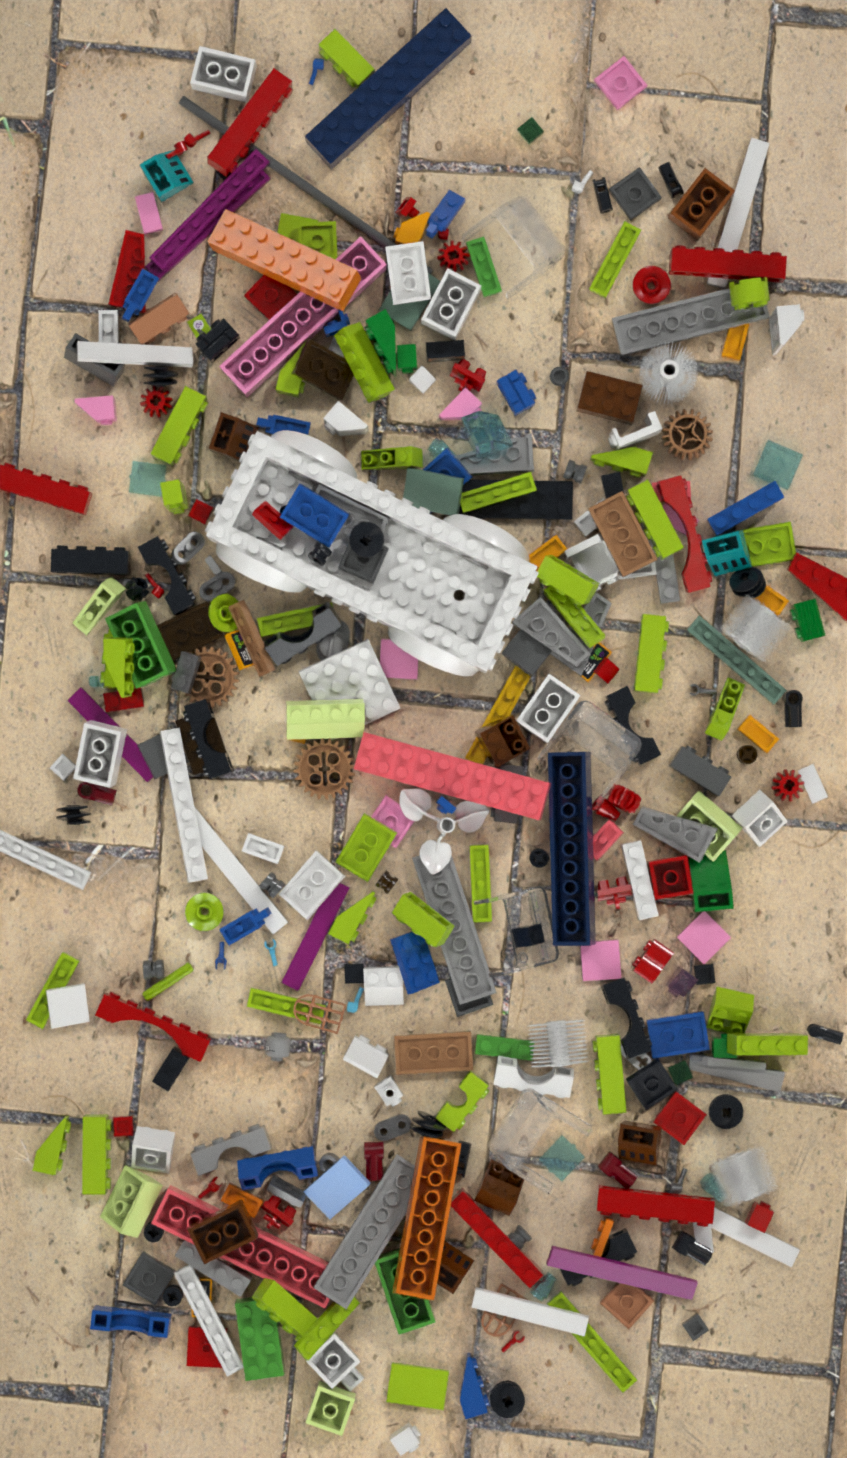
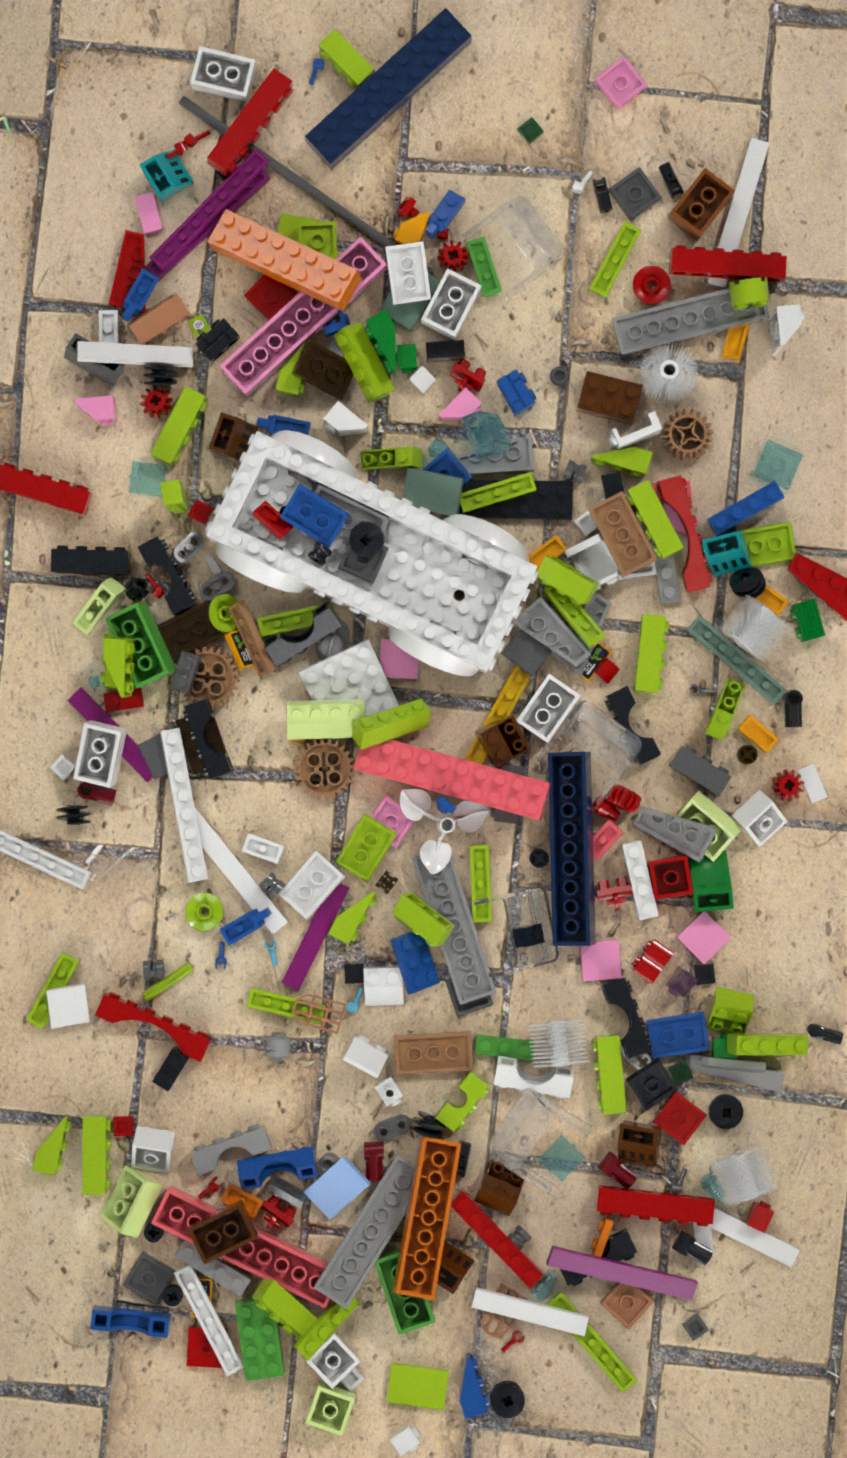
none -> lime brick [352,699,431,750]

